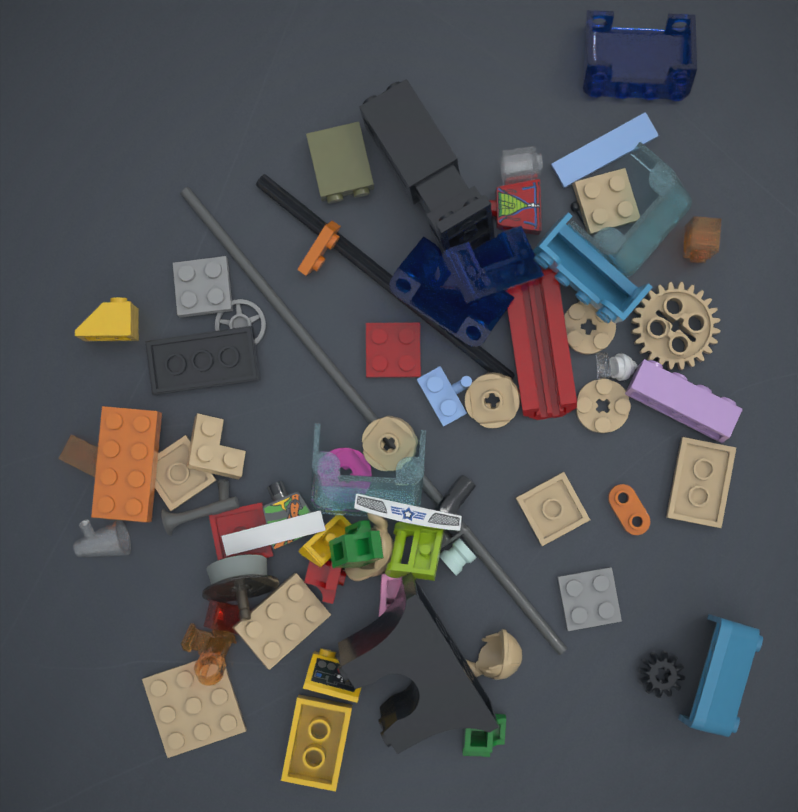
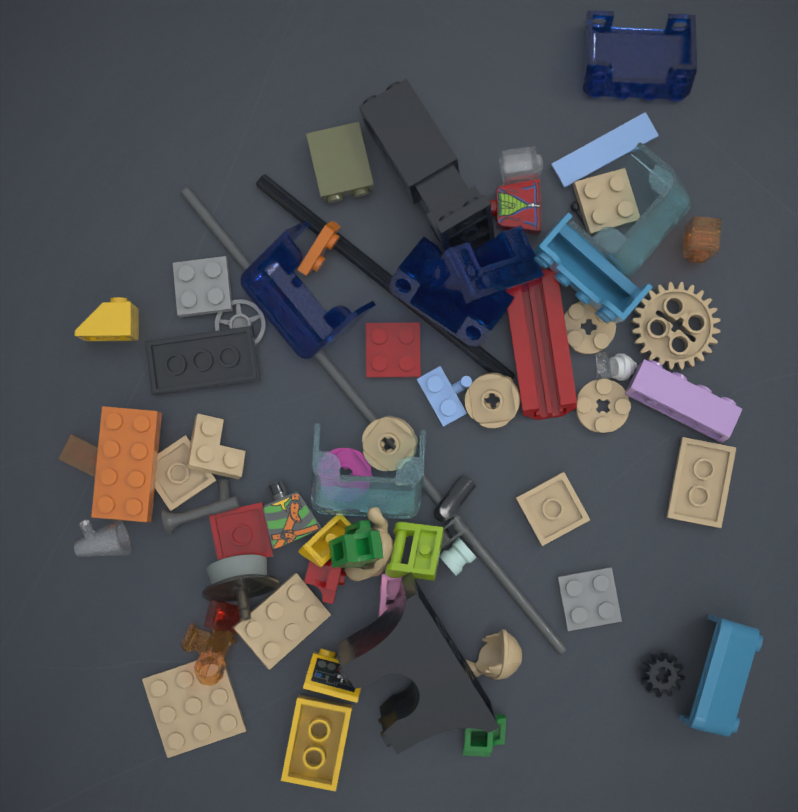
white sticker [221,510,326,556] -> none
white sticker [354,494,462,531] -> none
orange plate [608,484,650,535] -> none
none -> clear blue windscreen [241,221,376,359]

